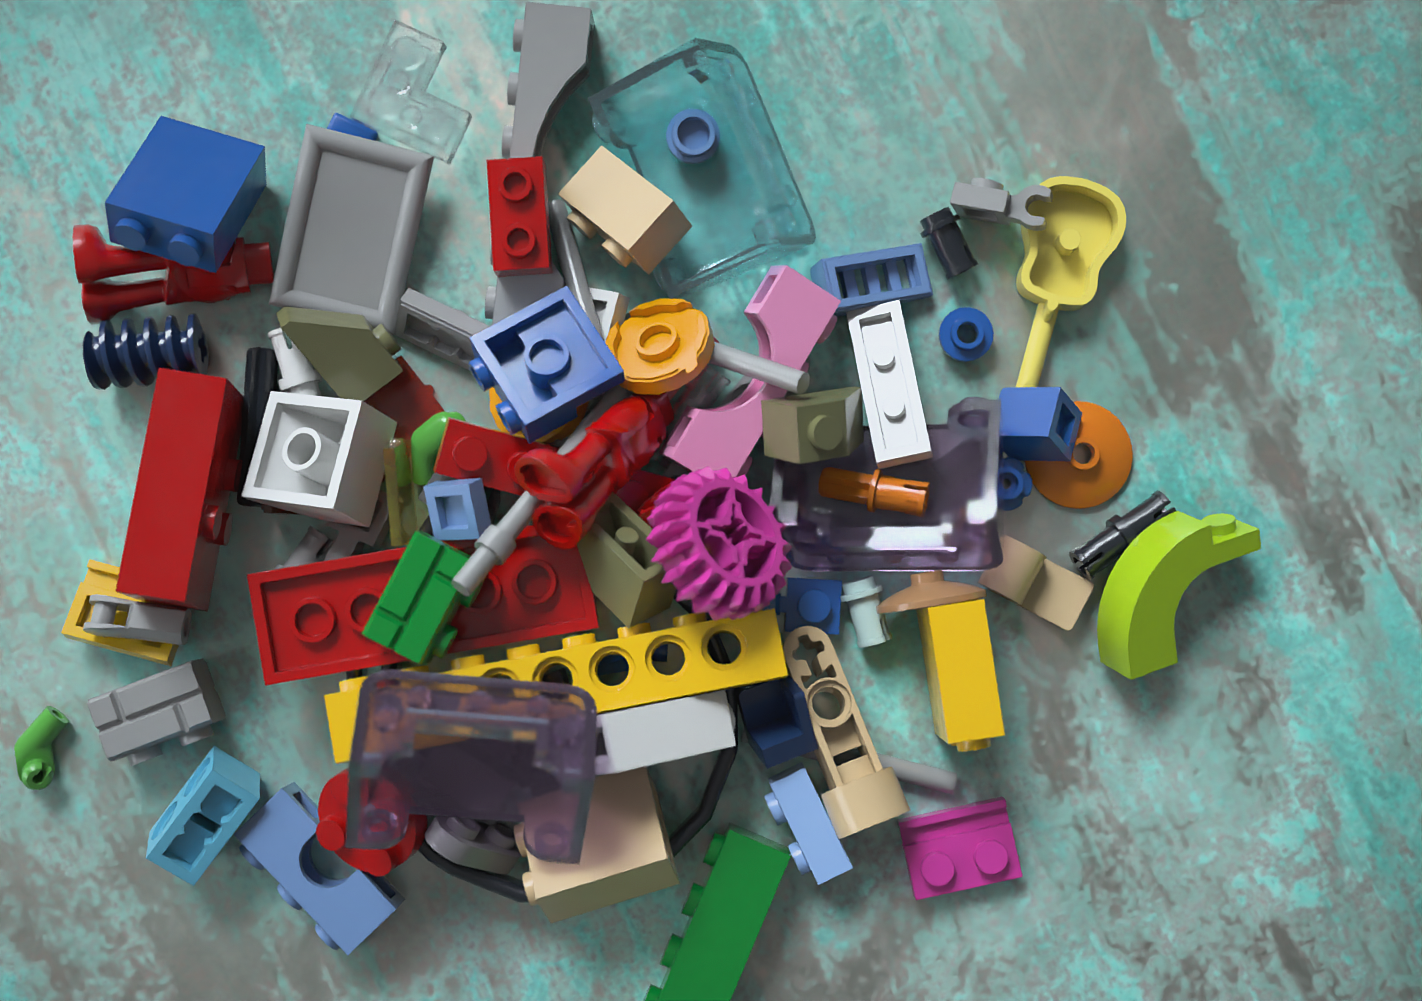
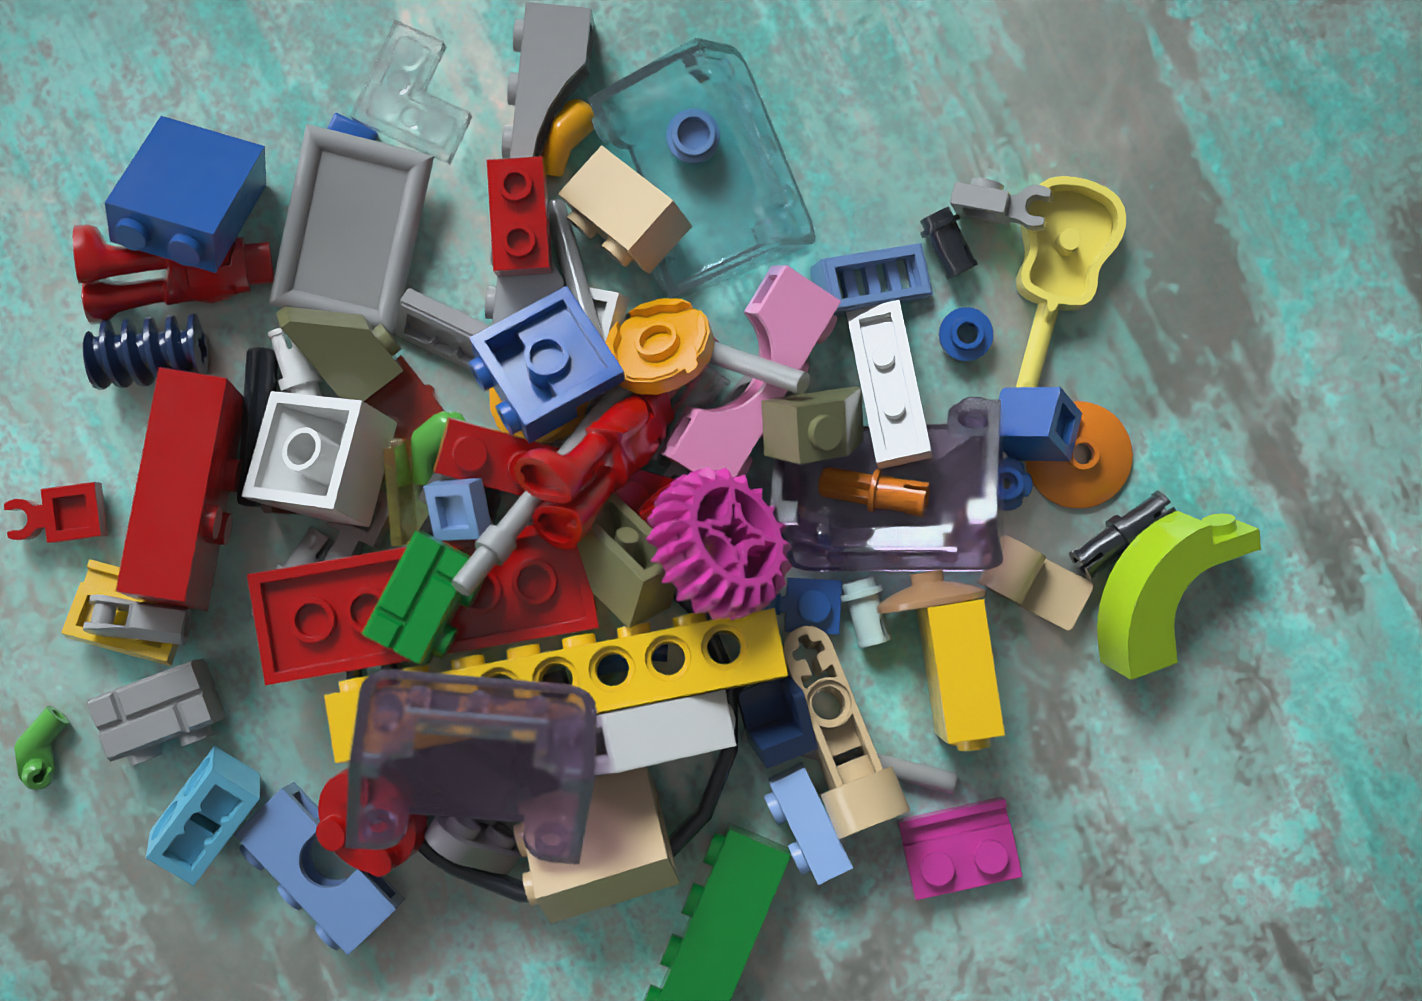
none -> red plate [4,482,108,543]
none -> light orange arm [541,99,596,177]

